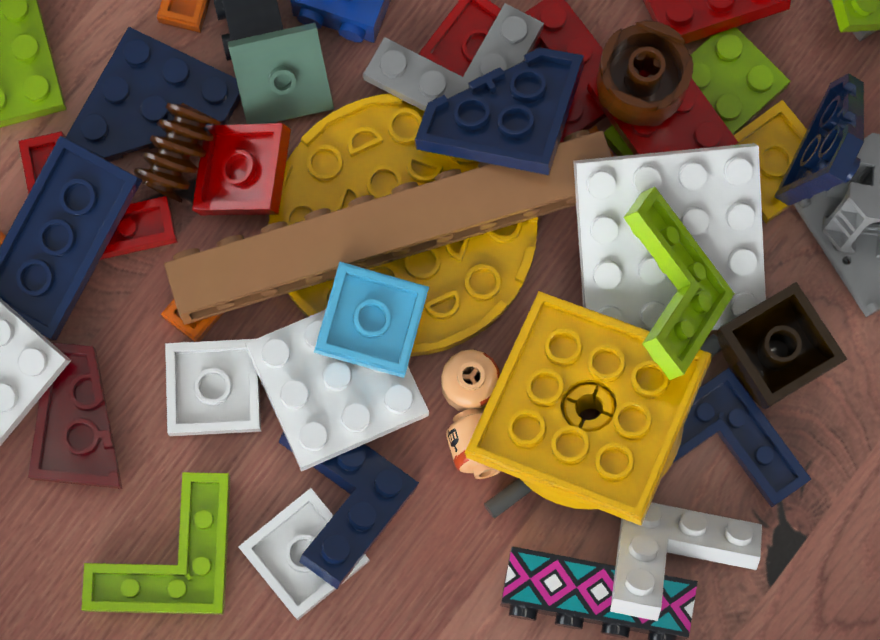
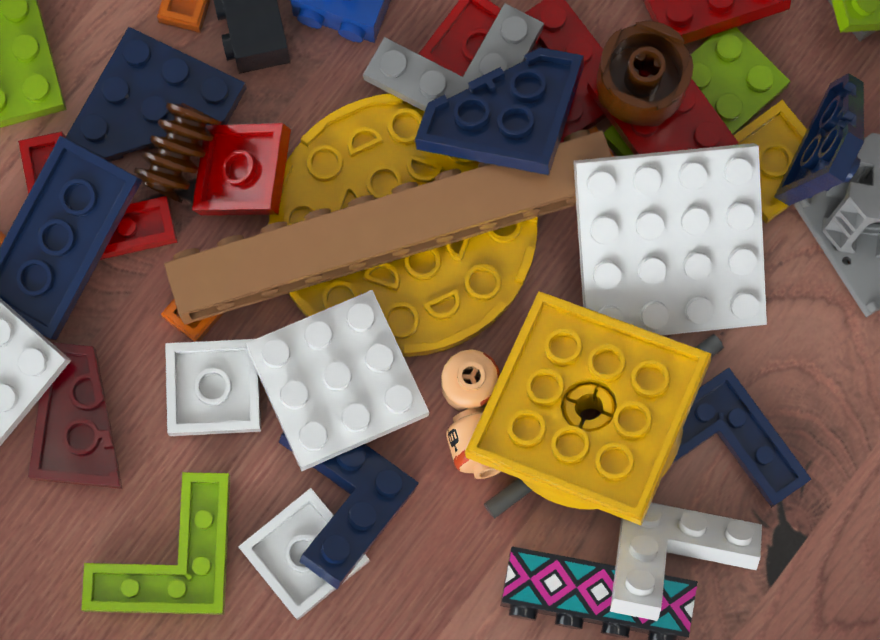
sand green plate [228,23,334,124] -> none
medium azure plate [314,262,429,378] -> none
lime plate [623,186,735,380] -> none
dark brown brick [717,282,847,409] -> none

